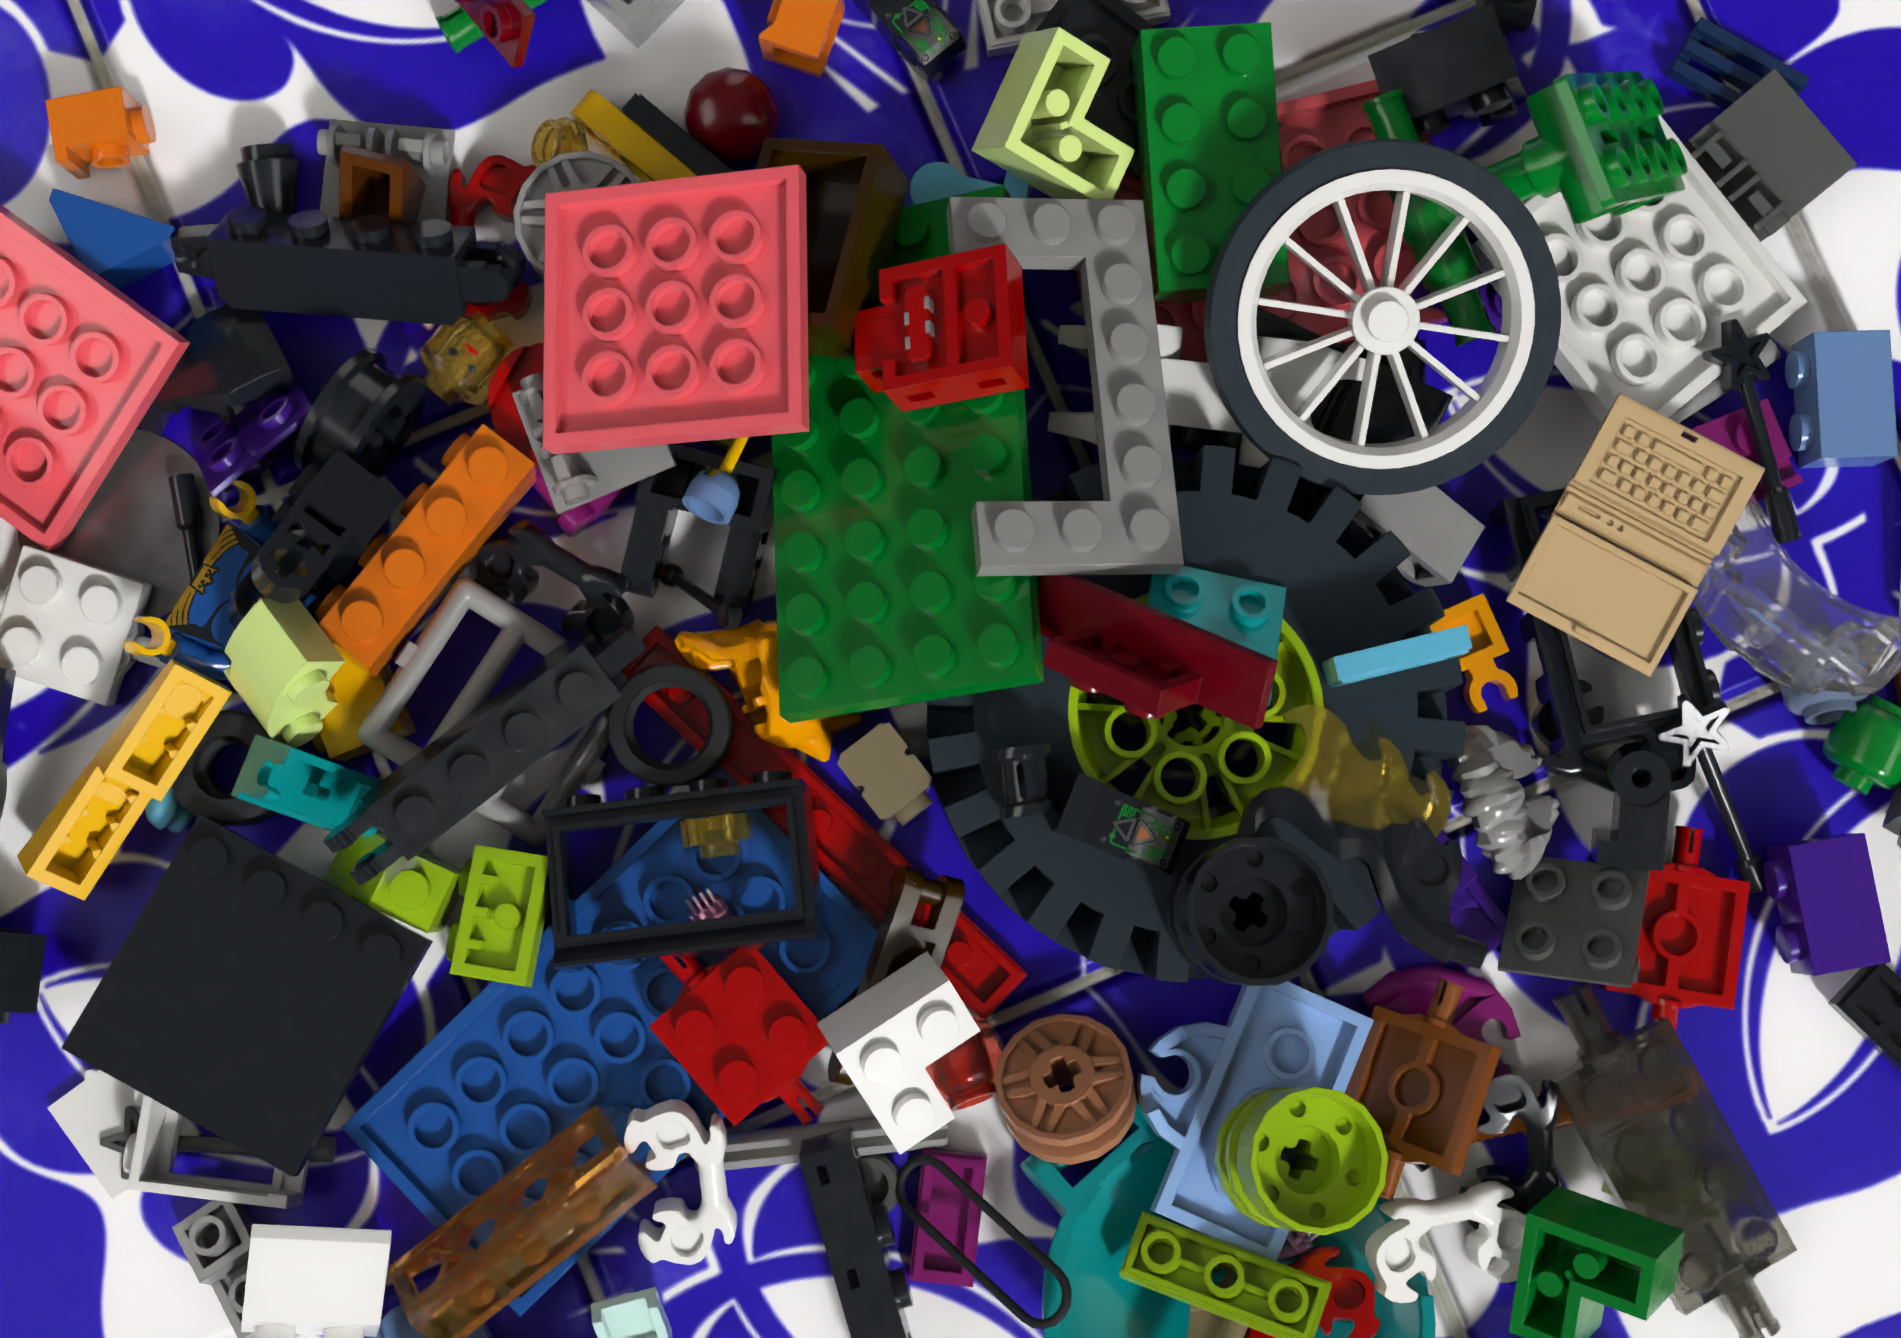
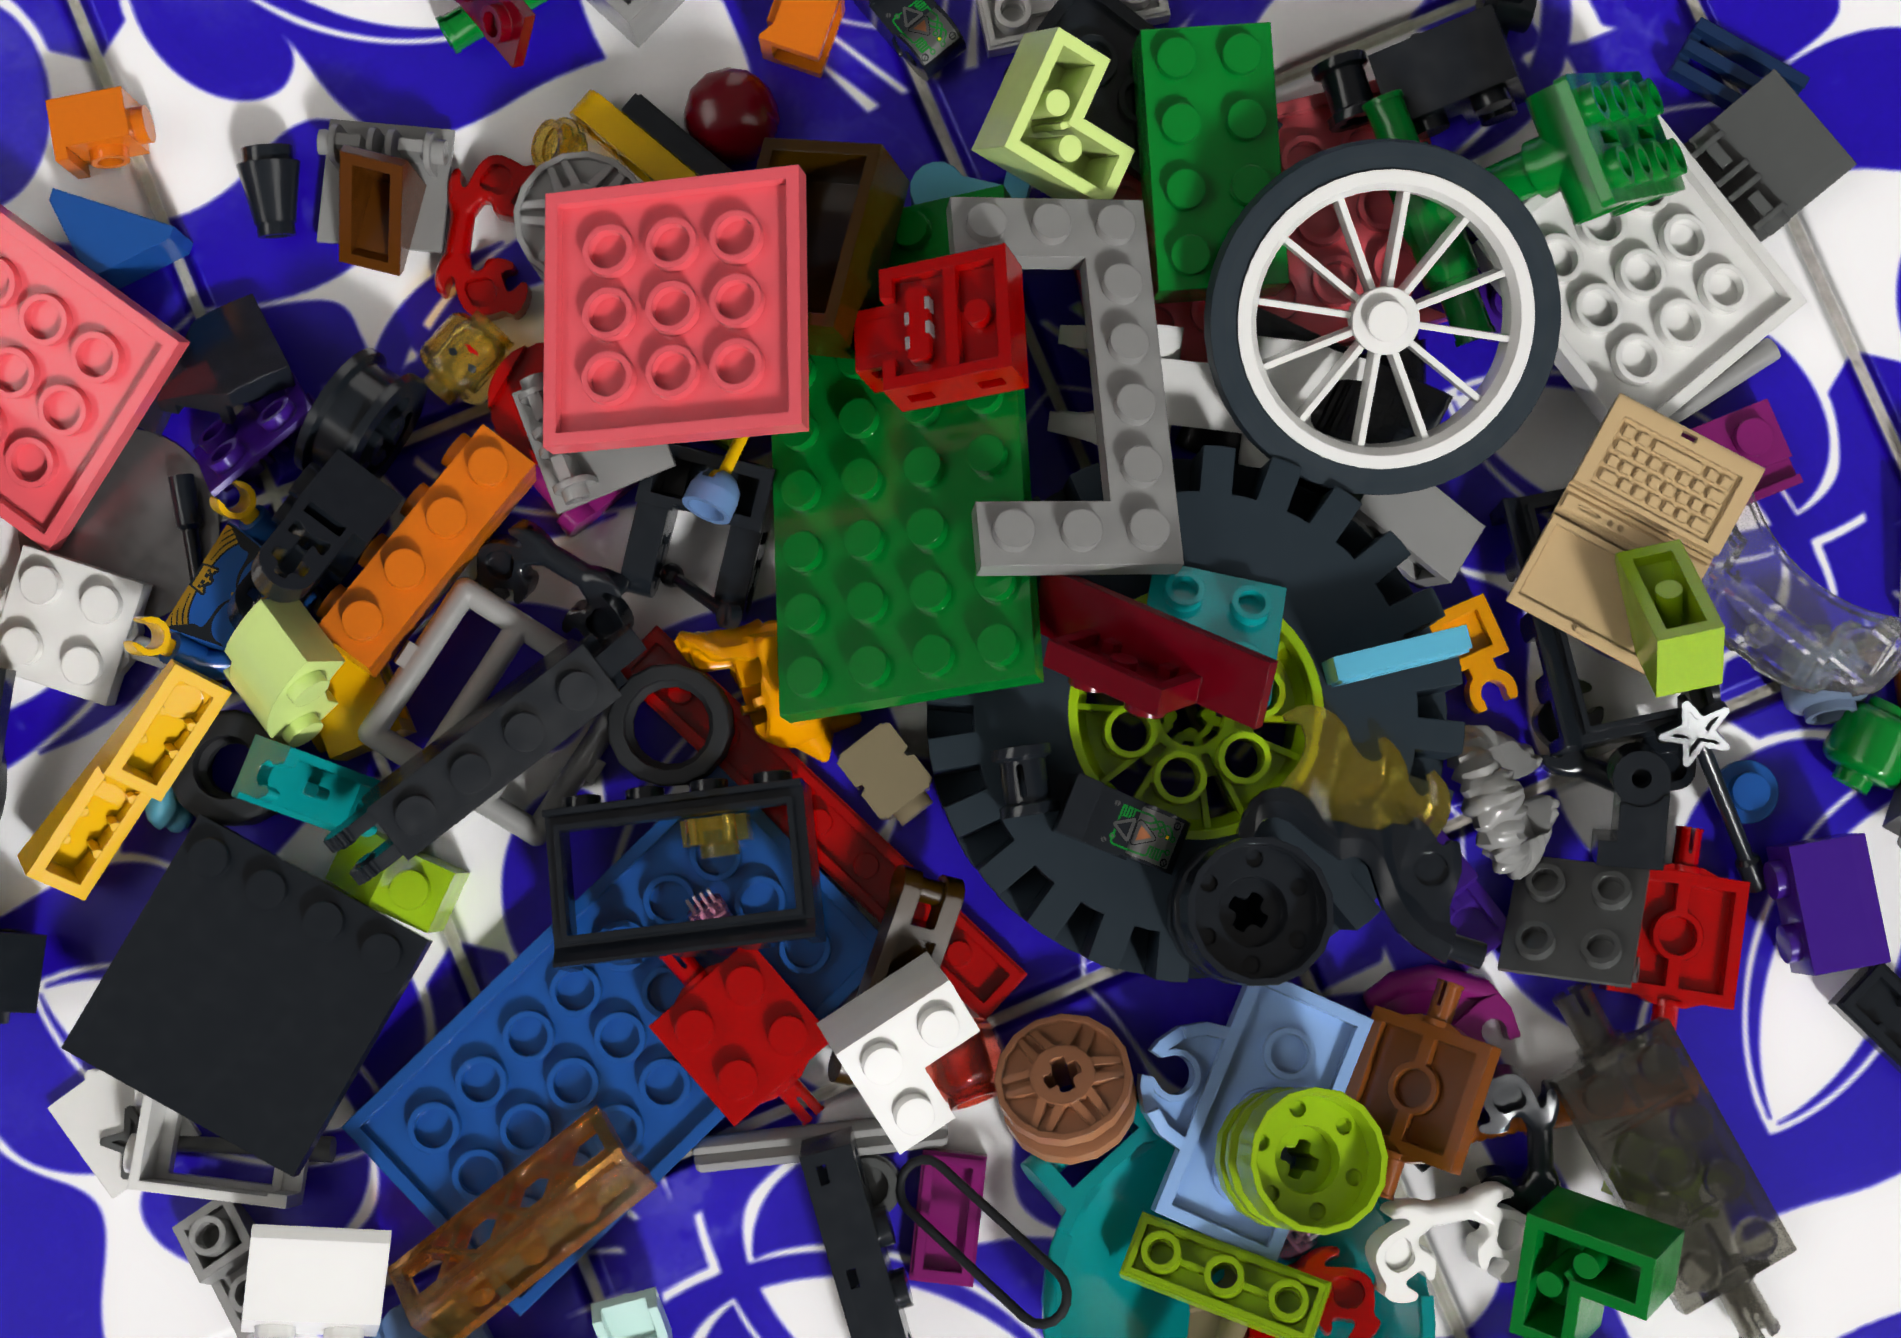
black hinge [171,206,527,326] -> none
lime bracket [446,844,550,988] -> none
white helmet [624,1099,738,1265] -> none
black piece [1702,319,1802,544] -> none
medium blue brick [1785,330,1898,468] -> none
none -> black bush [1311,49,1374,133]
none -> lime slope [1615,539,1725,698]
none -> blue plate [1713,760,1779,824]

